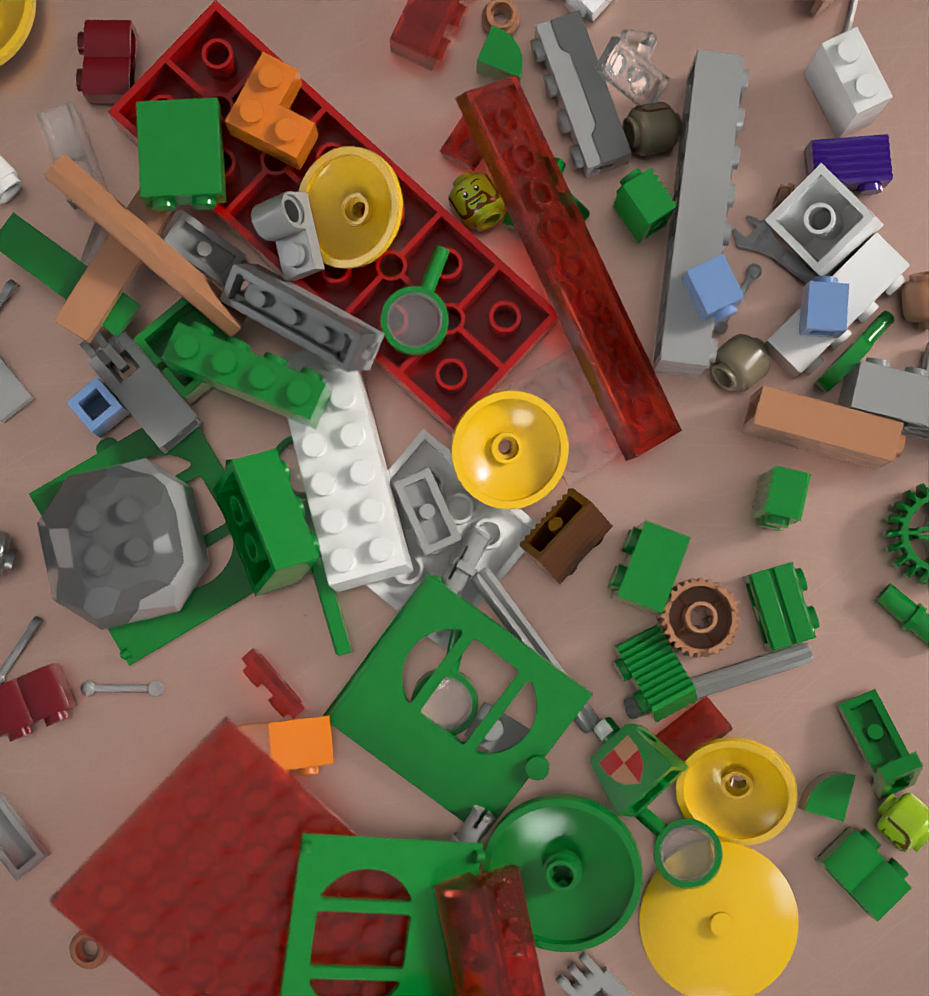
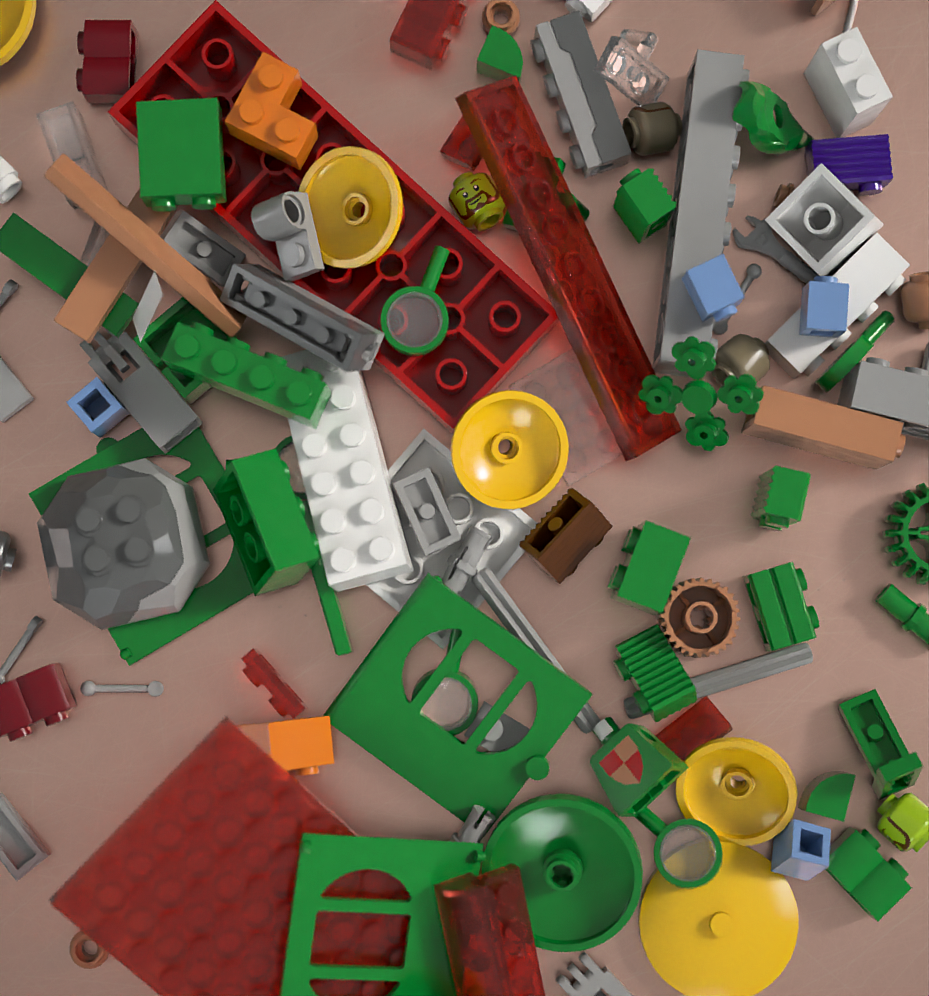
none -> white sticker [132,270,163,343]
none -> green plant [638,336,764,451]
none -> green piece [732,81,814,156]
none -> medium blue brick [771,819,831,881]

